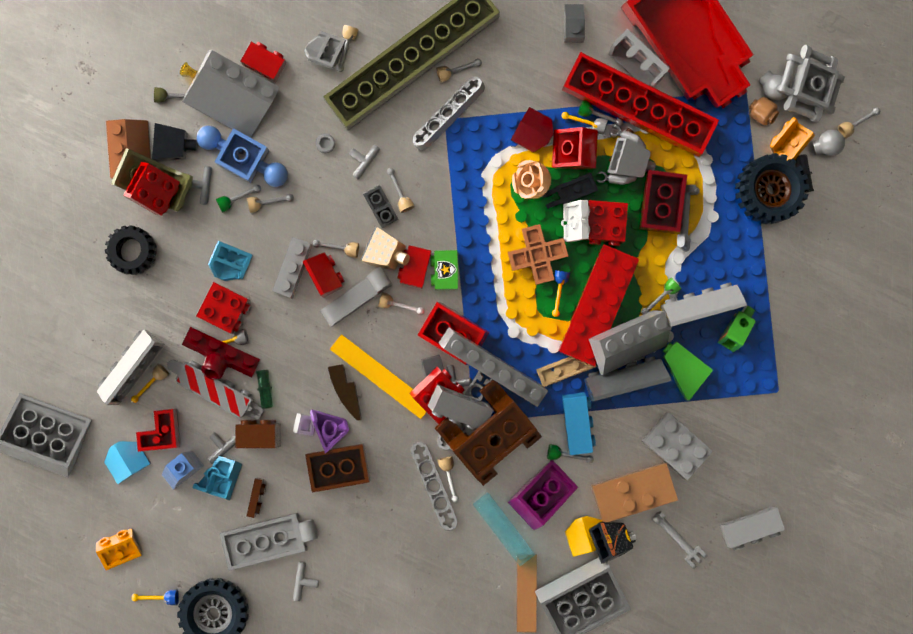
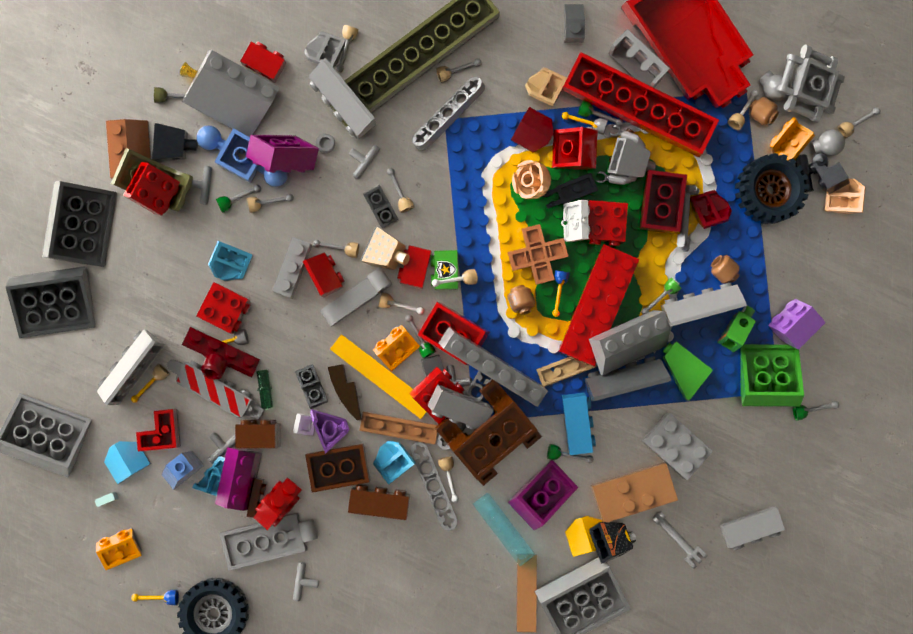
black tyre [105,225,157,275] -> none
none -> dark grey slope [5,266,95,338]
none -> dark grey slope [42,181,116,267]
none -> light aqua tile [95,492,119,507]
none -> magenta slope [215,447,262,511]
none -> magenta brick [246,135,319,173]
none -> red brick [253,477,302,530]
none -> dark grey slope [295,364,328,409]
none -> light grey slope [309,58,376,139]
none -> reddish brown brick [348,484,410,520]
none -> medium nougat plate [359,412,437,444]
none -> light orange bracket [373,325,420,371]
none -> medium azure slope [373,441,415,485]
none -> hinge [406,315,436,359]
none -> hinge [432,269,478,287]
none -> medium nougat head [508,285,535,315]
none -> tan slope [525,67,567,106]
none -> dark red slope [690,190,732,229]
none -> medium nougat head [711,255,740,284]
none -> tan hinge [728,90,759,130]
none -> bright green slope [740,344,804,406]
none -> medium lavender brick [768,299,826,350]
none -> hinge [792,401,839,421]
none -> black brick [809,153,850,194]
none -> light nougat slope [825,179,866,214]

